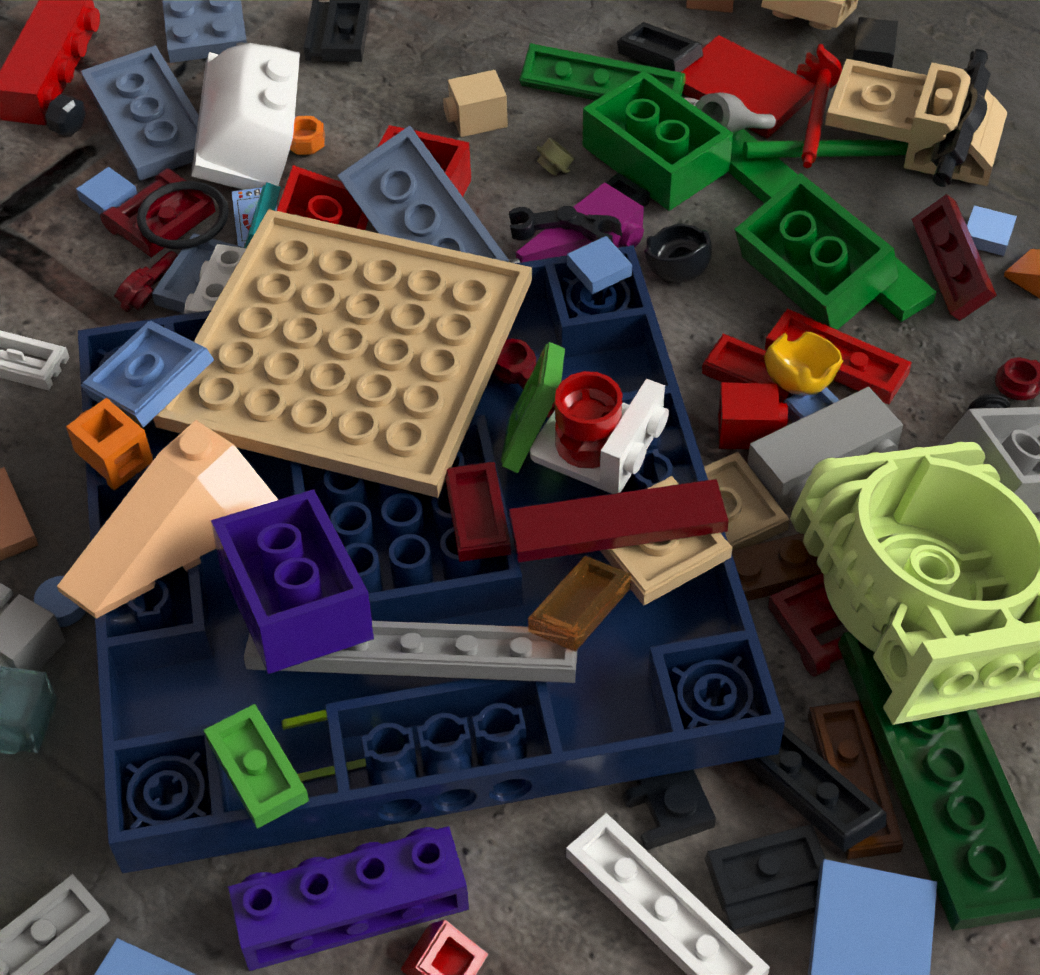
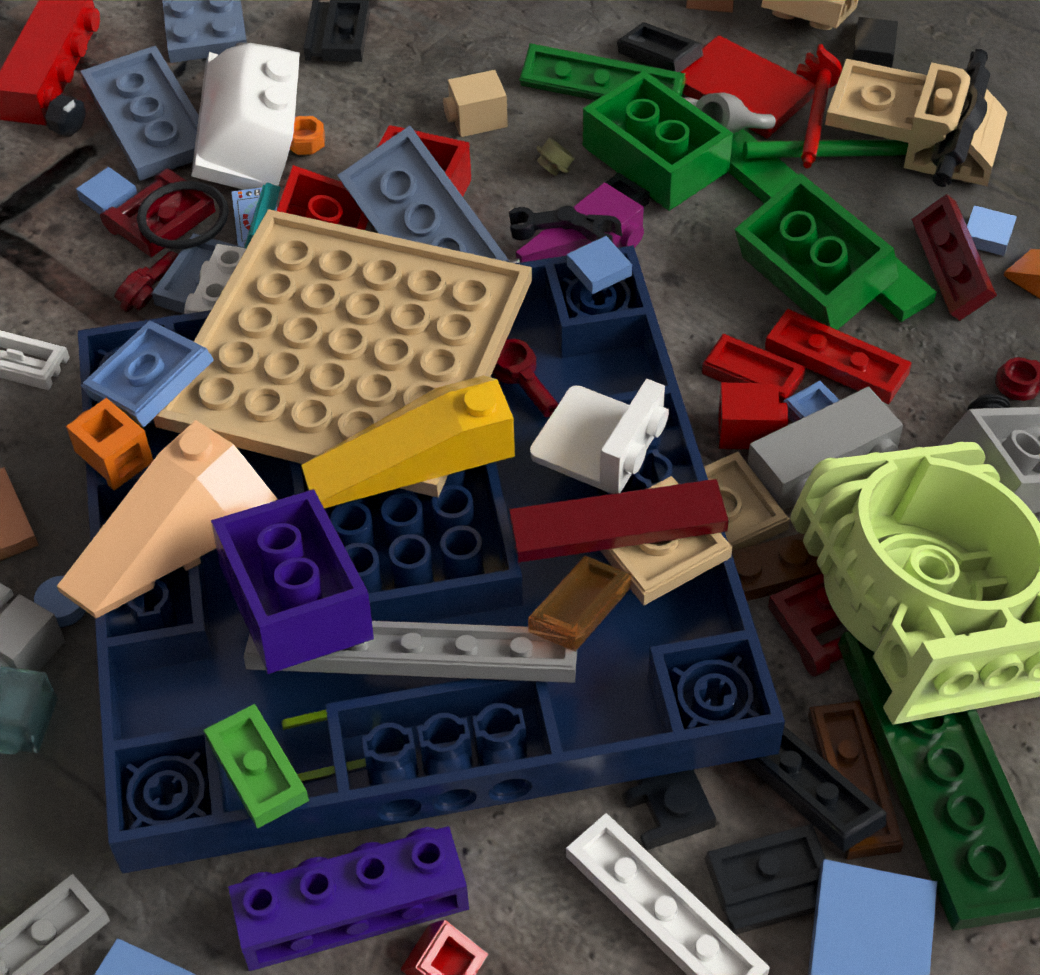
dark red tile [445,462,511,562] -> none
bright green tile [501,342,565,473] -> none
red wheel [555,371,623,469] -> none
black hair [644,223,712,283] -> none
yellow hair [764,332,843,396] -> none
none -> yellow wedge [301,375,515,508]

